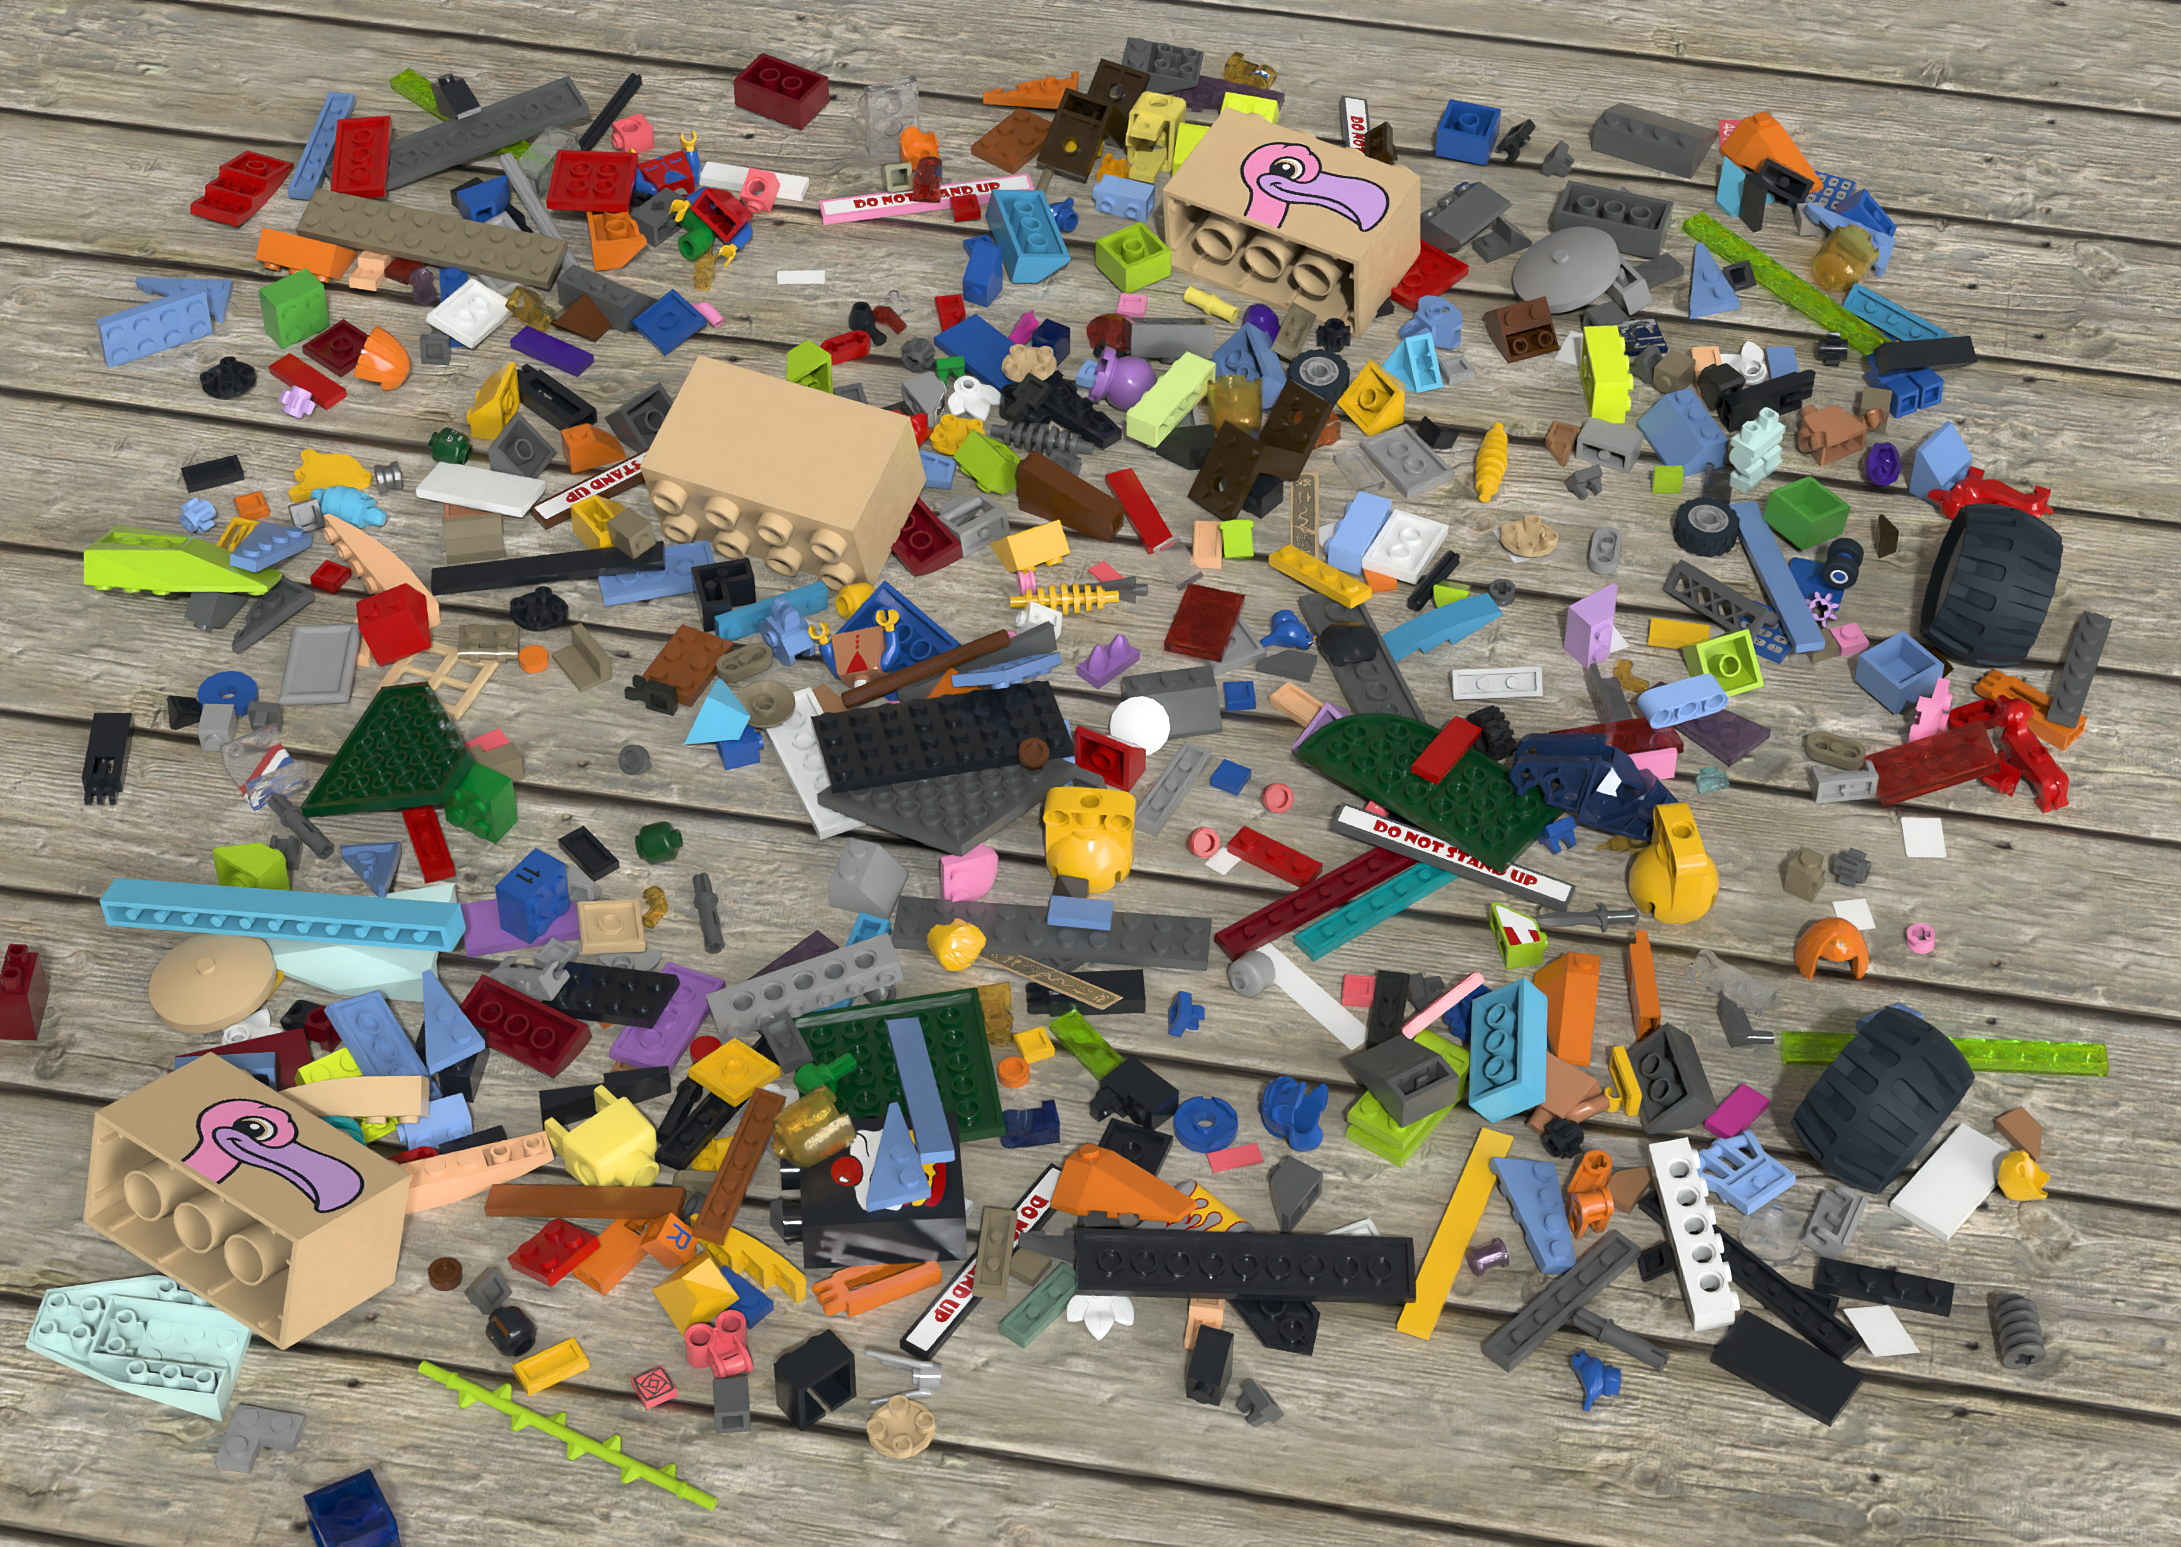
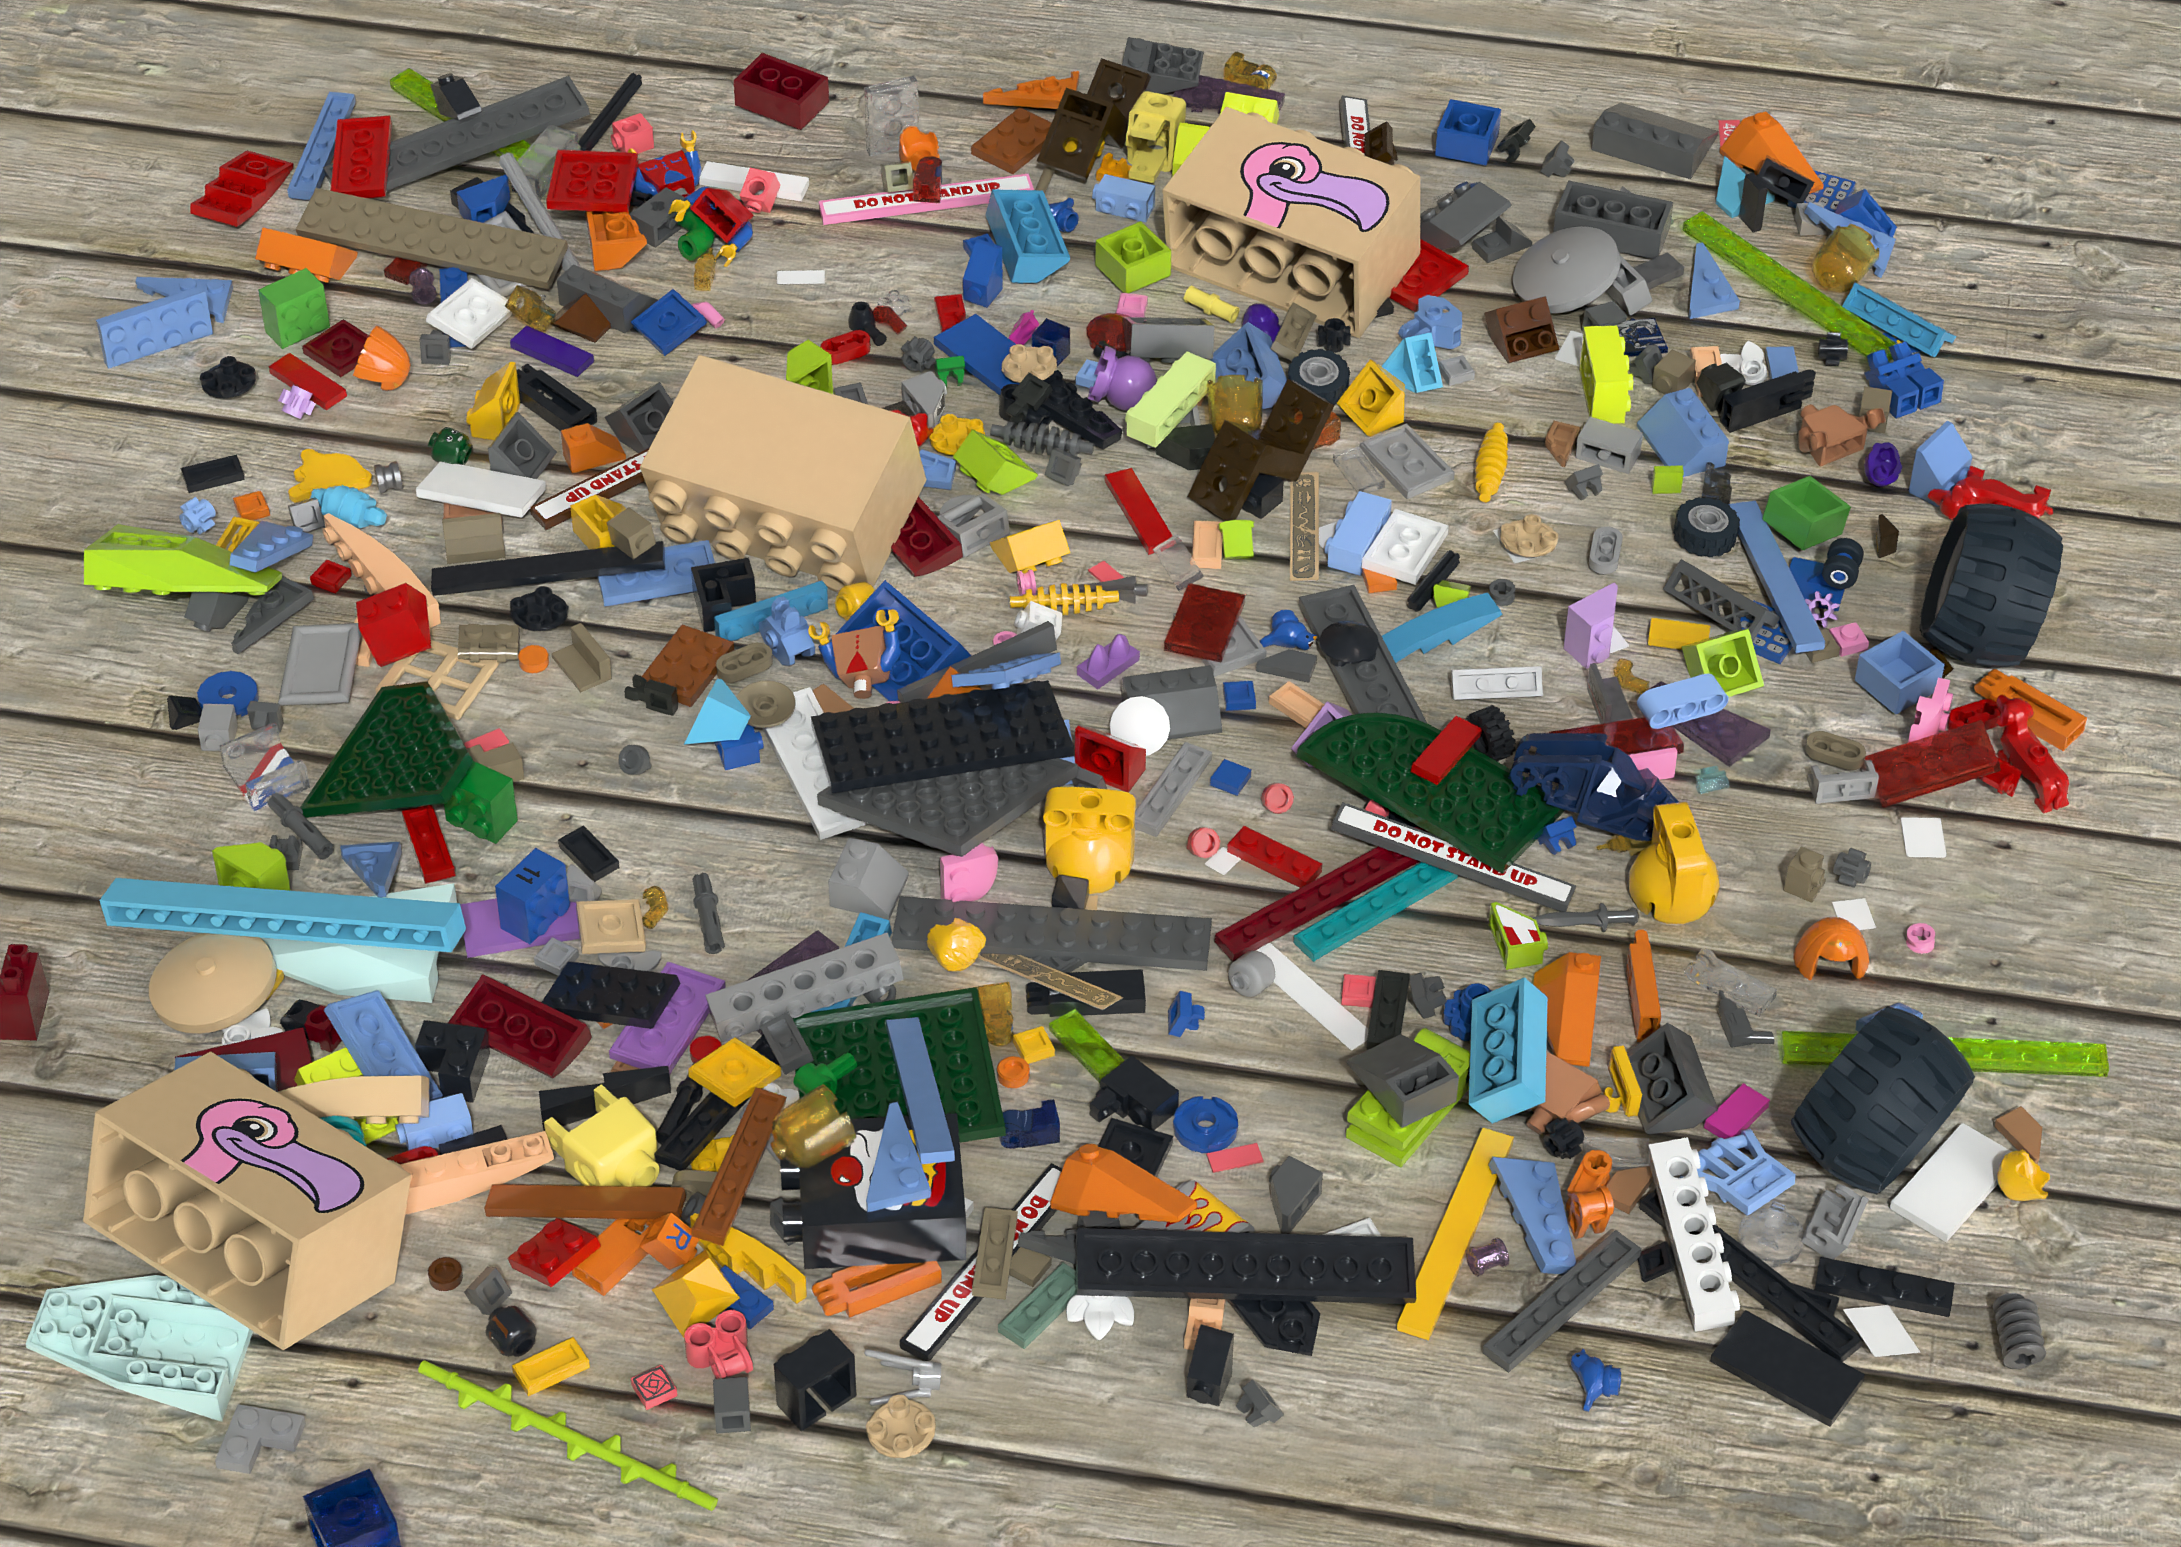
black hinge [82,713,135,805] -> none
light nougat slope [349,250,393,291] -> none
medium blue wing [422,969,486,1075] -> none
light grey hinge [491,956,570,1001] -> none
dark green head [635,821,683,865] -> none
reddish brown axle [841,629,1011,709] -> none
white plate [948,376,1001,422] -> none
red plate [950,194,981,222] -> none
reddish brown slope [1016,450,1124,543] -> none
reddish brown tile [1018,738,1049,770] -> none
medium blue tile [1047,895,1114,931] -> none
blue helmet [1259,1076,1328,1152] -> none
yellow plate [1269,544,1372,609] -> none
tile [1399,971,1485,1039] -> none
black slope [1416,416,1460,449] -> none
dark grey axle [1572,1308,1671,1372] -> none
black slope [1723,260,1757,292] -> none
light aqua hips [1723,407,1786,494] -> none
black slope [1873,336,1978,376] -> none
dark grey plate [2046,611,2113,729] -> none

